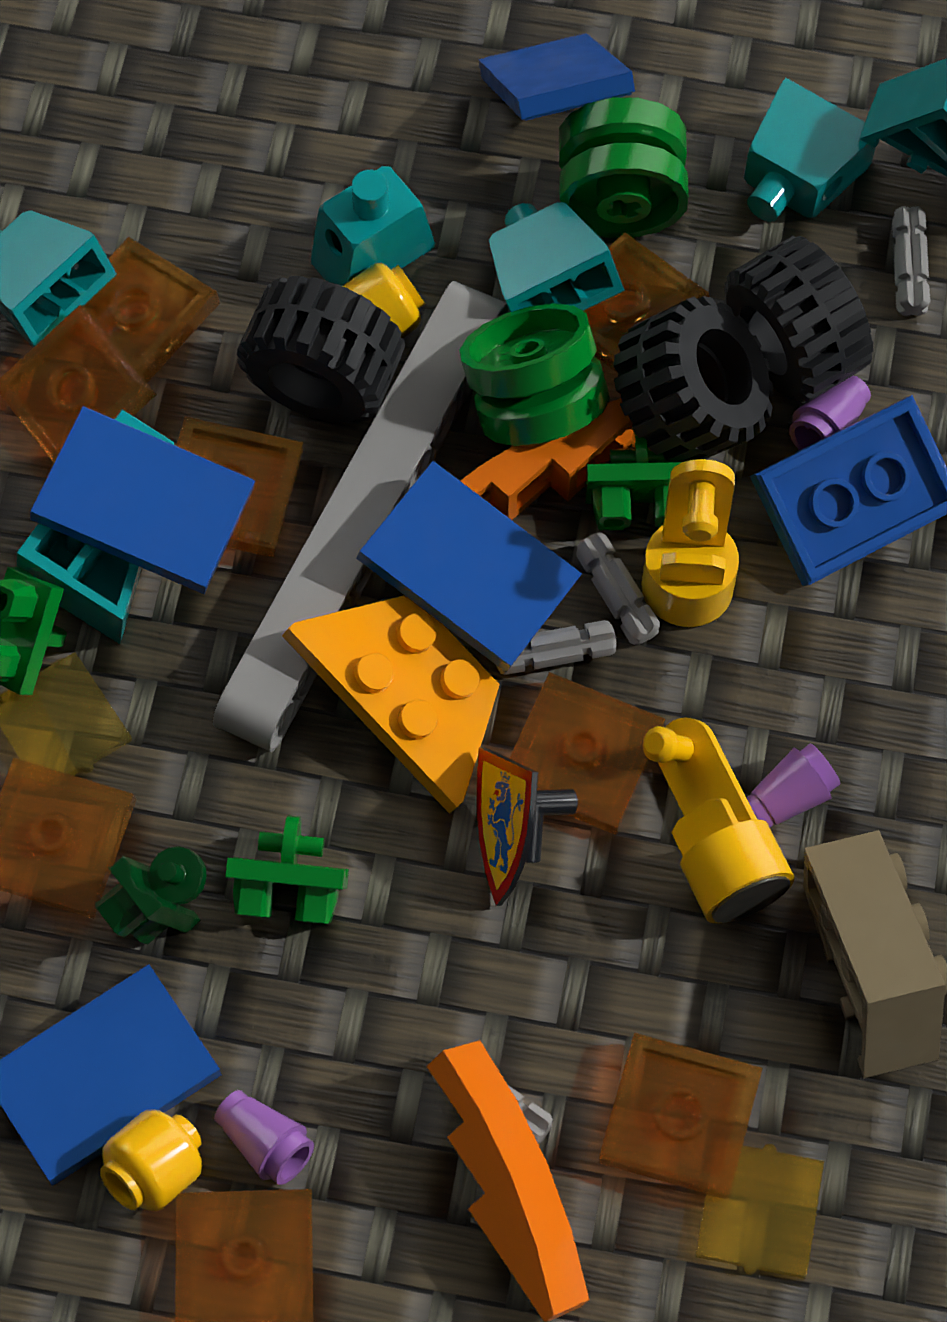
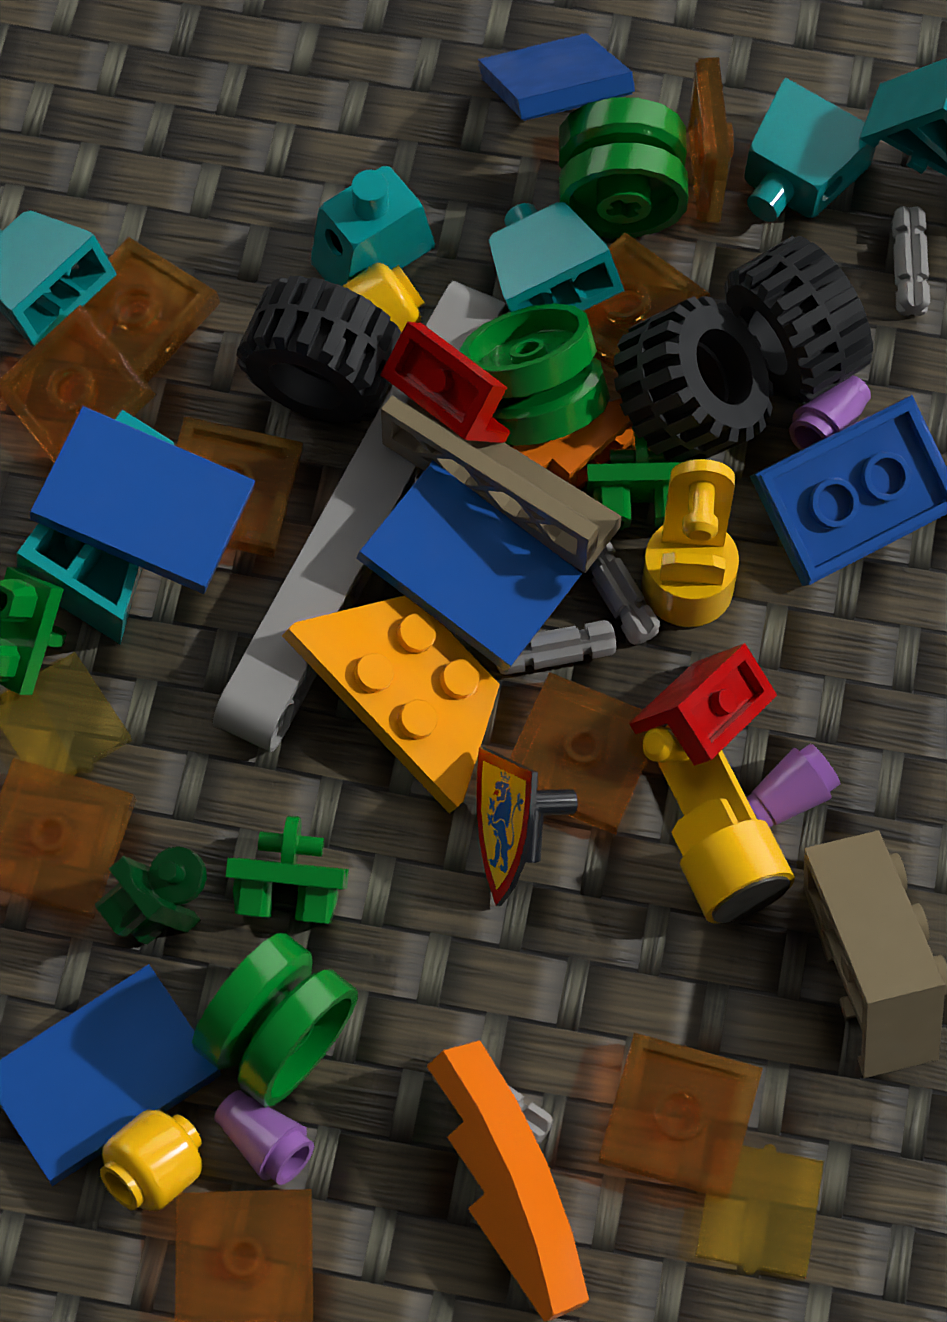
none -> green wheel [191,933,358,1107]
none -> red panel [380,321,511,443]
none -> dark tan fence [381,396,622,573]
none -> red panel [629,643,777,766]
none -> clear orange plate [687,57,734,223]

